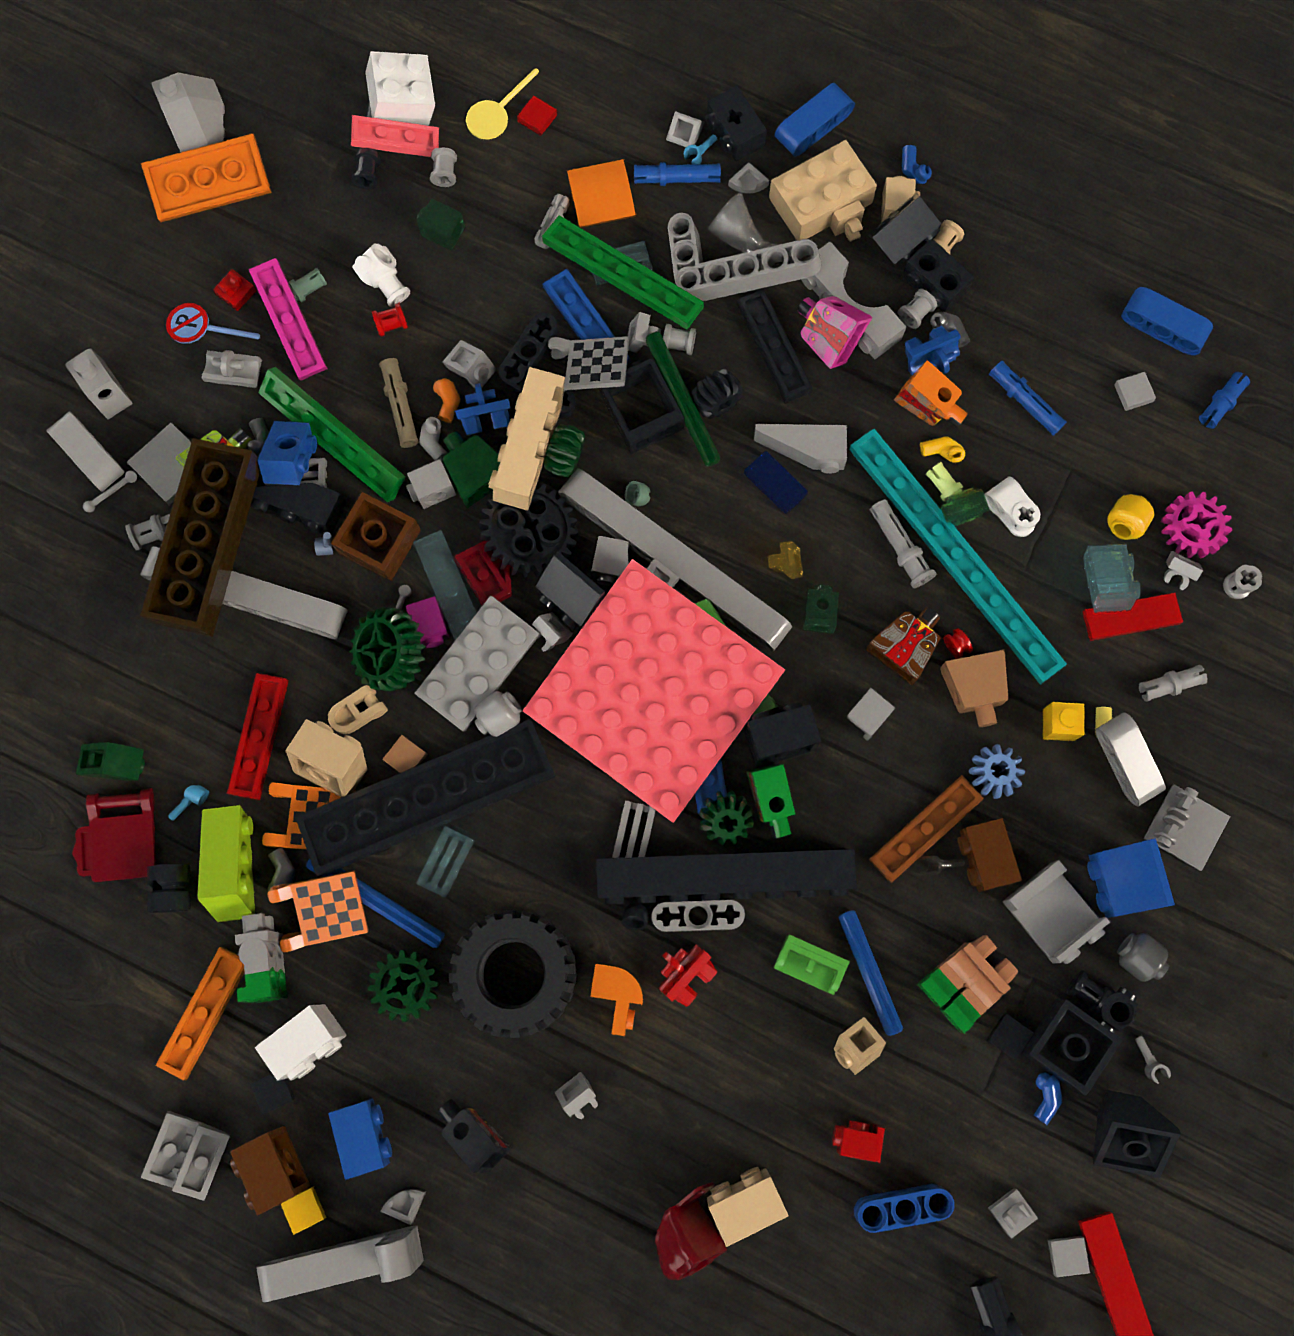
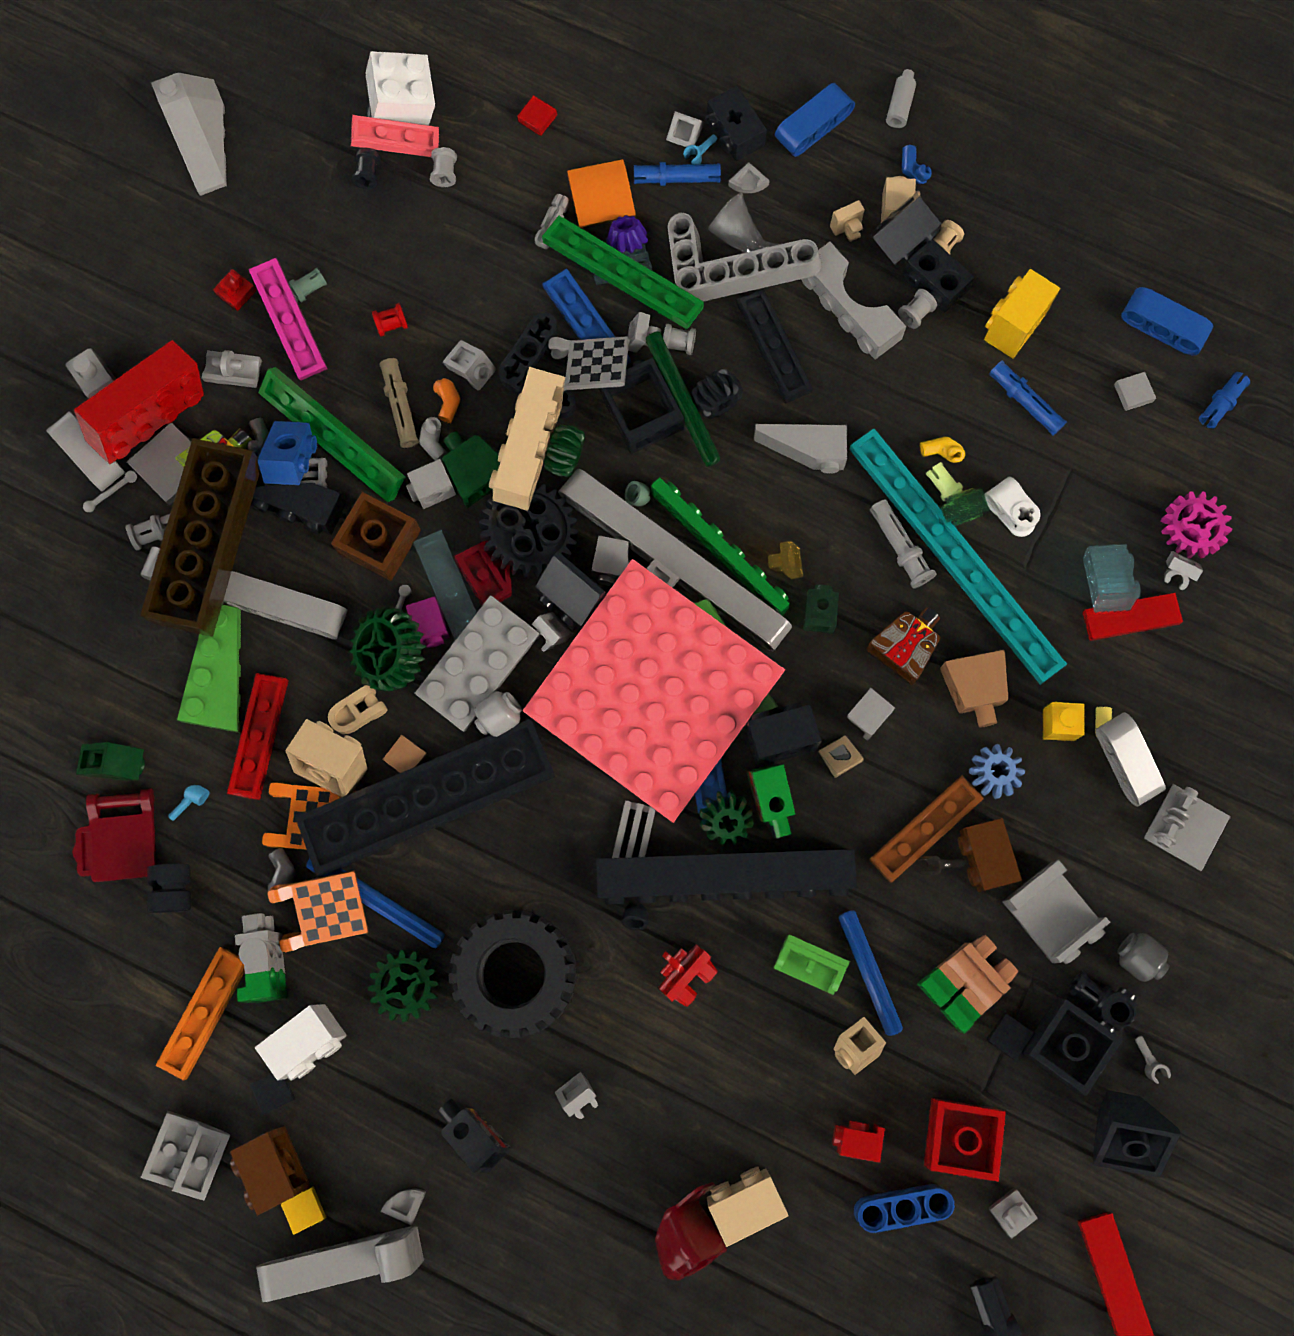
orange tile [141,134,272,222] -> none
piece [166,303,260,344] -> none
lime wedge [198,805,255,922] -> none
sand blue hand [314,532,333,556] -> none
blue brick [328,1099,392,1180] -> none
white connector [352,243,410,307] -> none
clear light blue tile [416,826,474,898] -> none
clear green brick [417,198,466,251] -> none
blue hips [455,383,511,435] -> none
light yellow piece [466,68,539,140] -> none
orange brick [590,964,643,1036] -> none
light grey beam [652,900,745,932] -> none
clear blue tile [744,451,808,514] -> none
tan brick [769,140,877,240] -> none
torso [797,296,873,369] -> none
orange torso [894,360,968,428] -> none
blue hips [905,326,961,375] -> none
flat silver arm [930,312,970,348] -> none
red bush [943,628,973,659] -> none
blue arm [1033,1072,1062,1125] -> none
light grey tile [1048,1236,1090,1277] -> none
blue slope [1087,838,1175,918] -> none
yellow head [1107,494,1154,540] -> none
light grey pin [1139,665,1207,702] -> none
light grey bush [1223,565,1262,599] -> none
none -> red brick [74,340,204,465]
none -> bright green wing [177,605,241,733]
none -> dark purple piece [606,215,648,253]
none -> green plate [651,477,790,616]
none -> tan slope [818,735,864,778]
none -> light grey cylinder [886,69,916,128]
none -> red brick [924,1098,1006,1182]
none -> yellow brick [984,269,1061,359]

